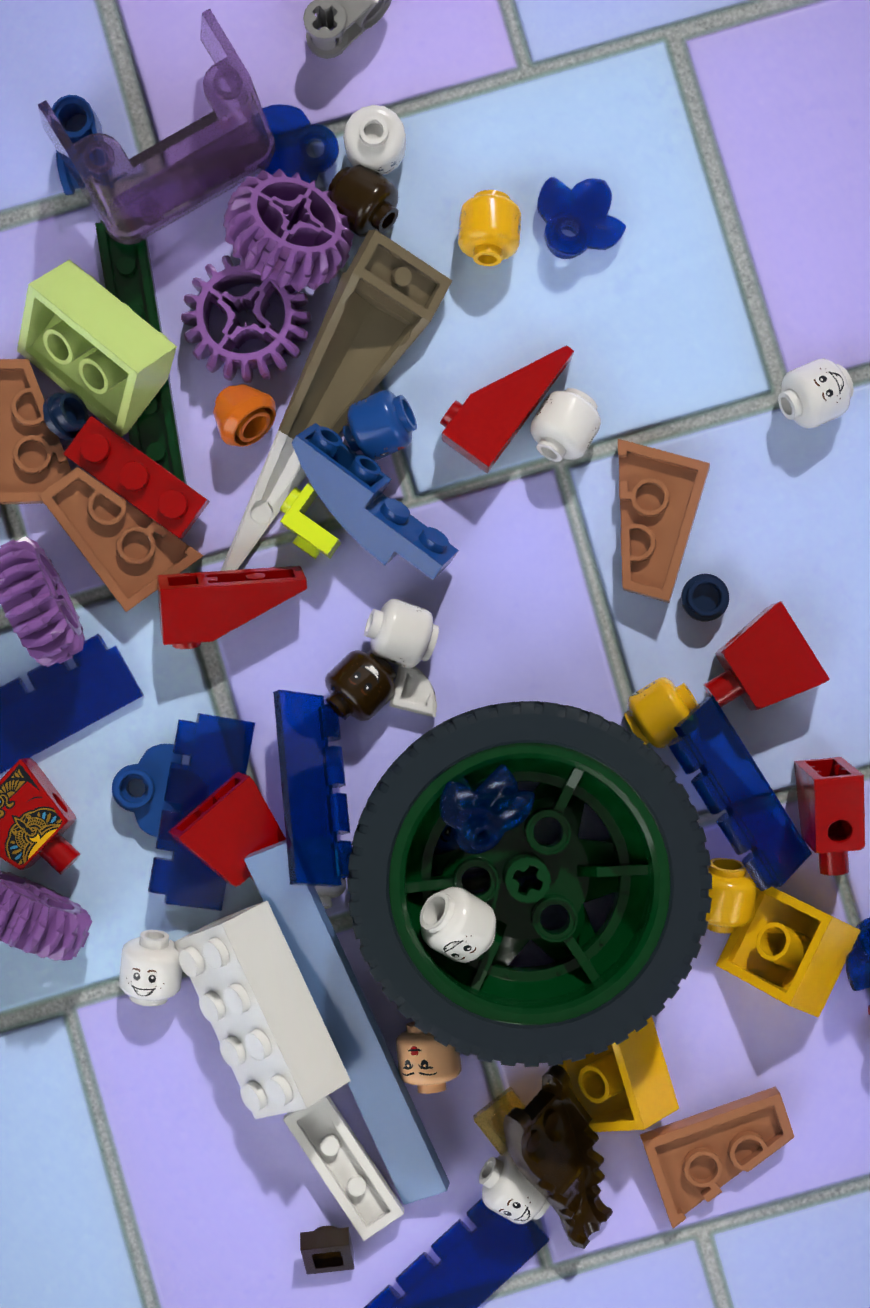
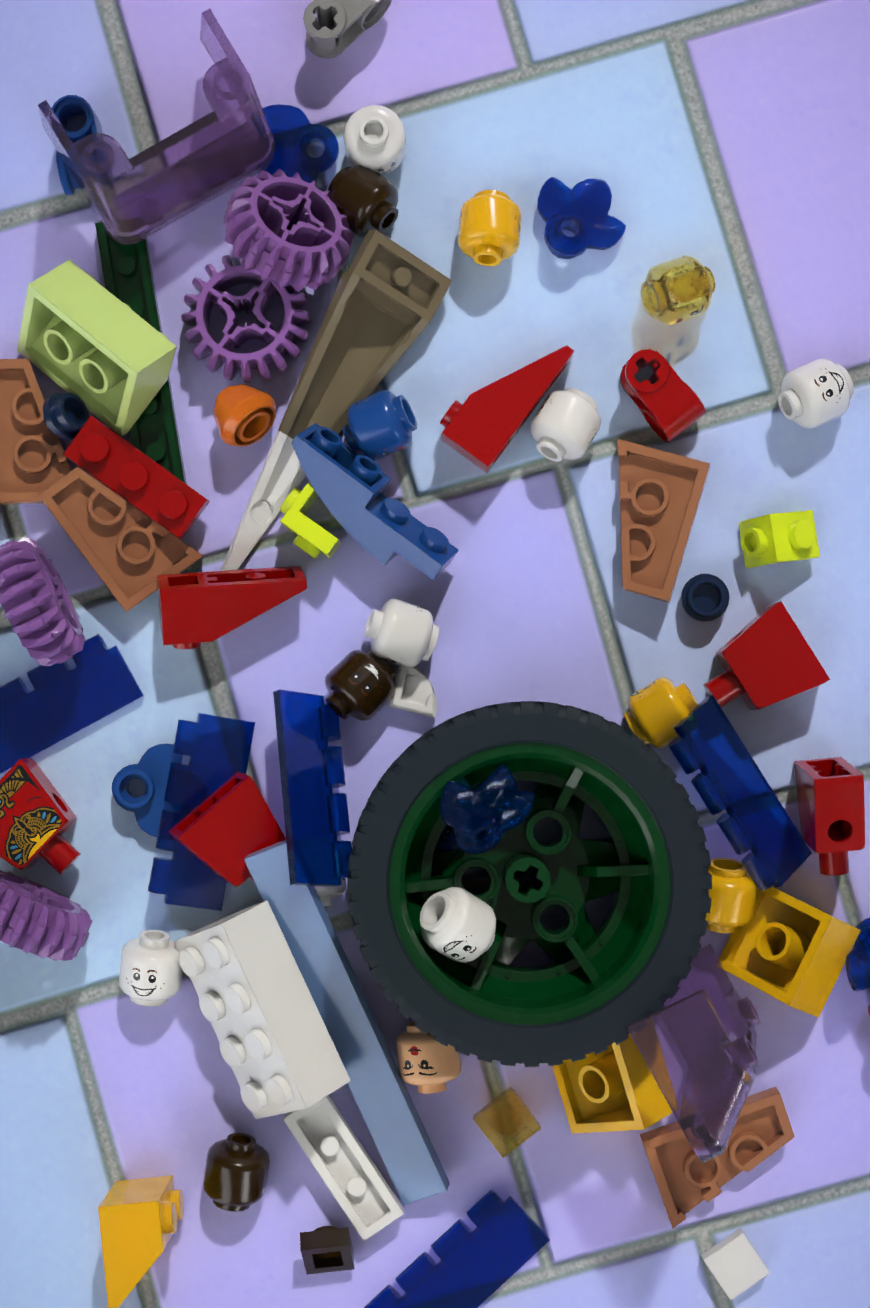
white head [479,1150,550,1224] -> none
dark brown animal [503,1065,613,1249] -> none
none -> yellow slope [98,1175,184,1308]
none -> dark brown head [203,1133,270,1212]
none -> red piece [620,349,706,443]
none -> clear purple windscreen [627,944,761,1162]
none -> clear yellow head [640,255,715,325]
none -> white tile [701,1228,770,1301]
none -> neon yellow bracket [739,510,820,568]

